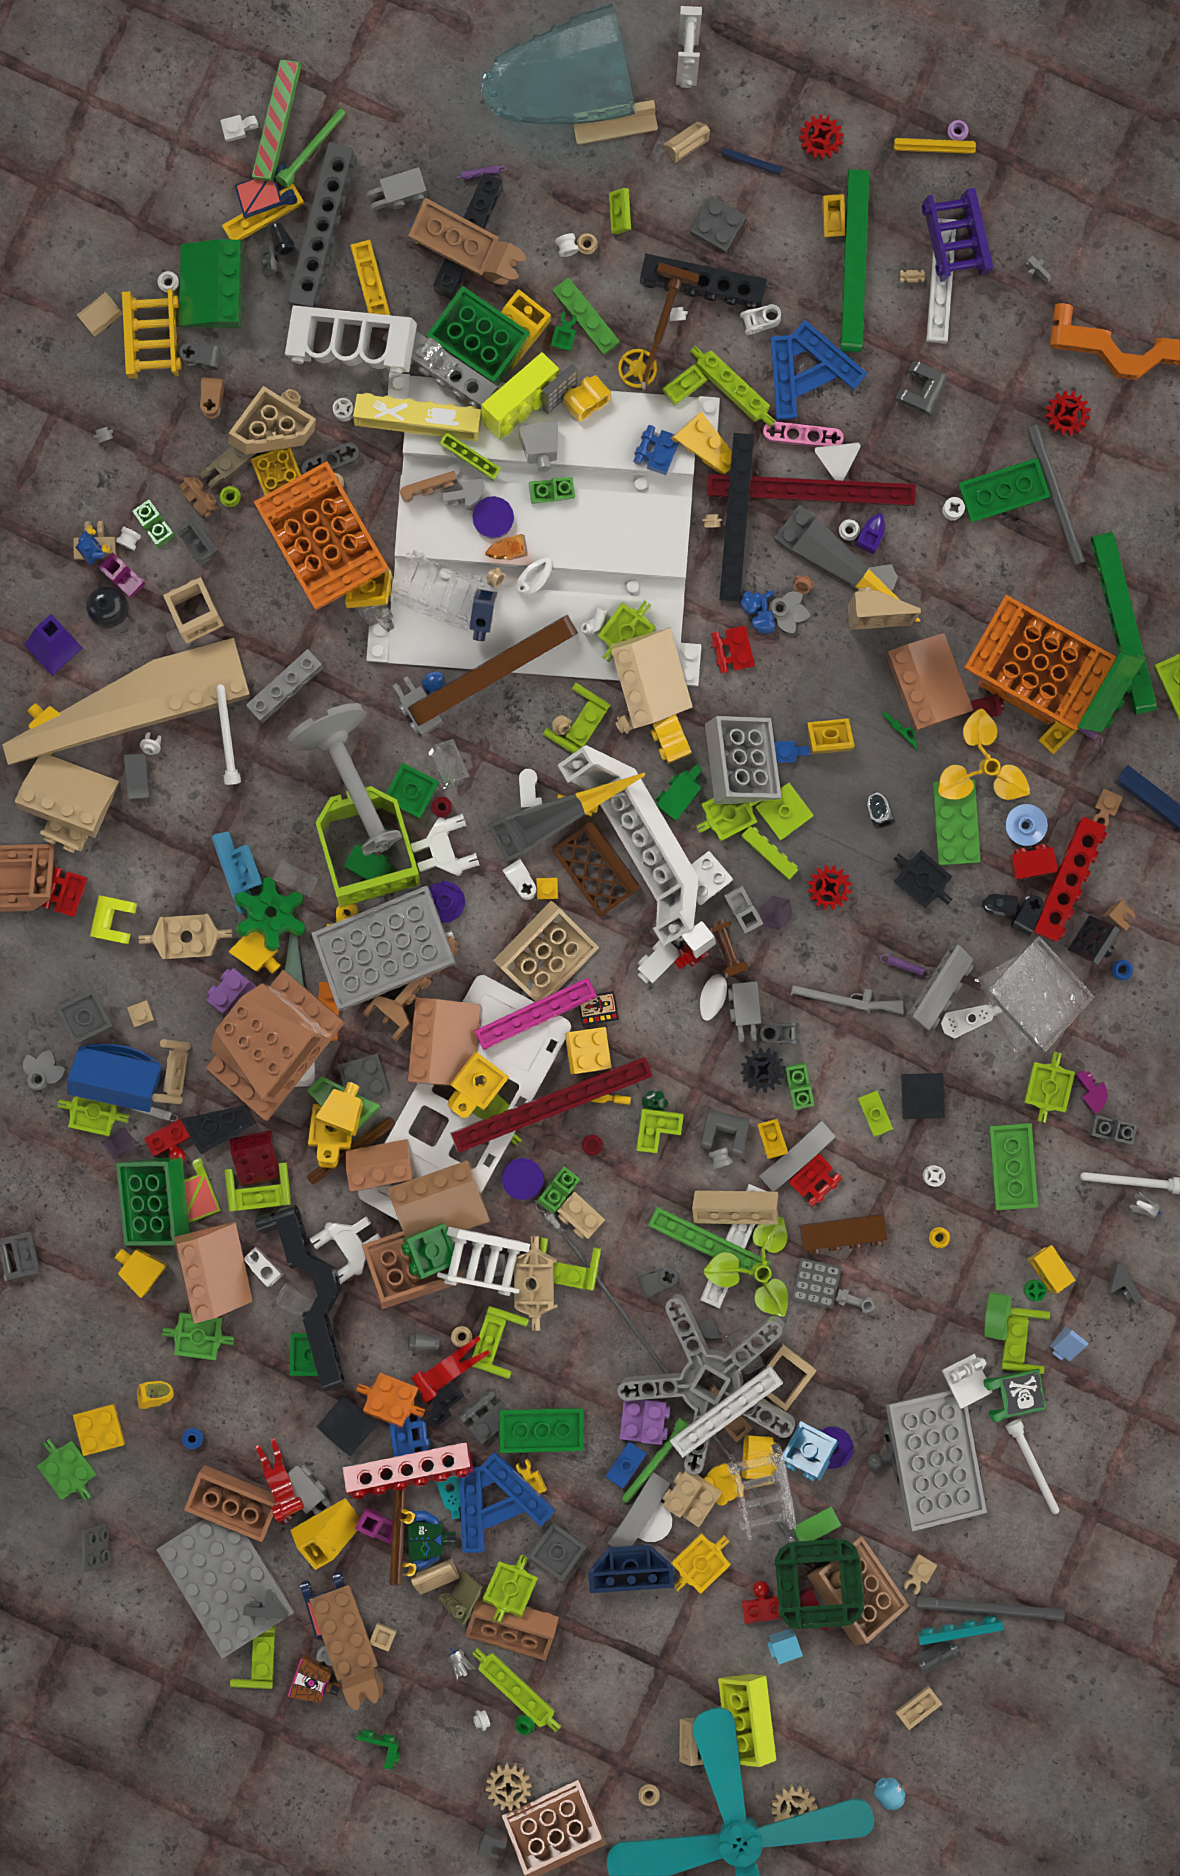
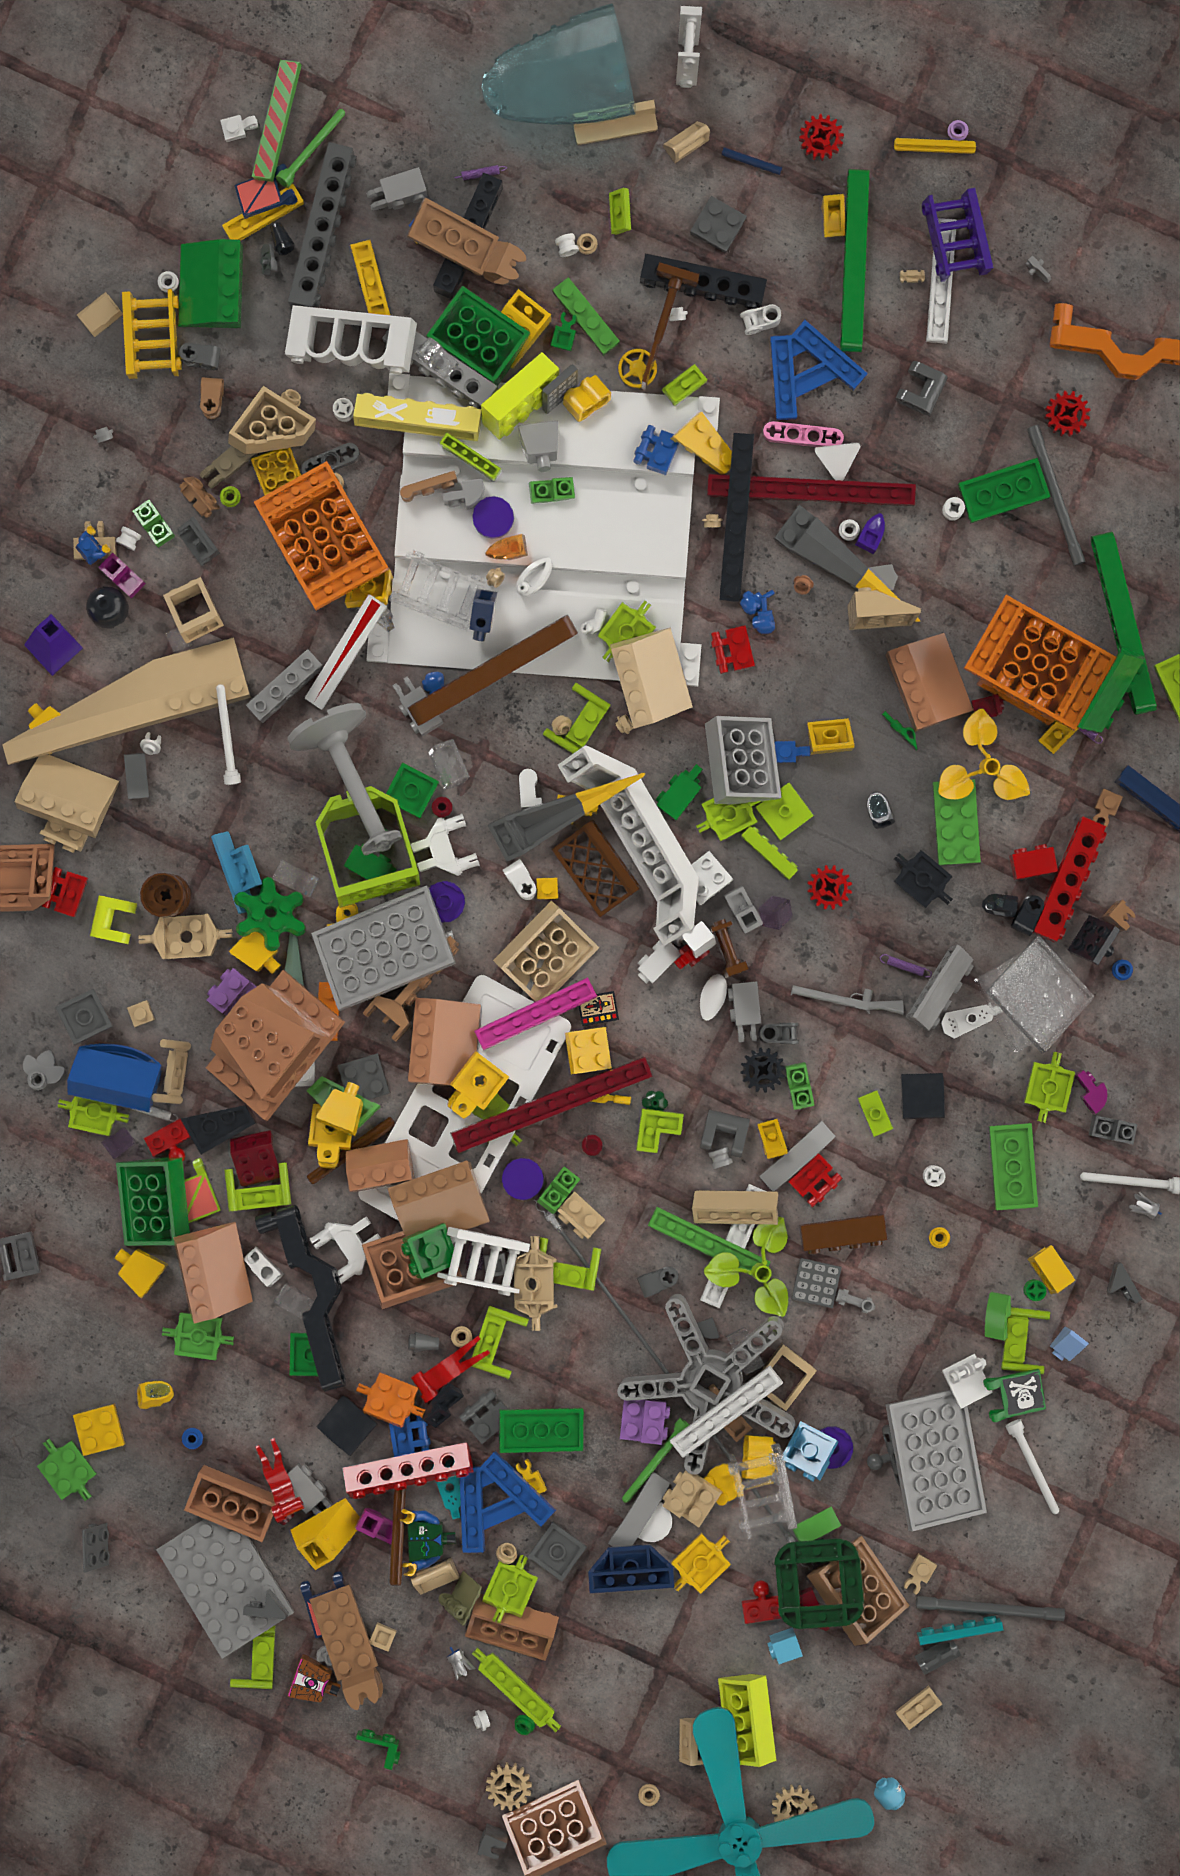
blue plate [606,1441,647,1488] -> none
yellow brick [650,714,692,764] -> none
lime plate [690,346,776,427] -> none
light grey plate [769,591,810,633] -> none
light blue dish [1006,804,1048,846] -> none
none -> reddish brown wheel [140,873,191,917]
none -> white tile [305,595,387,710]
none -> tan plate [496,1543,517,1564]

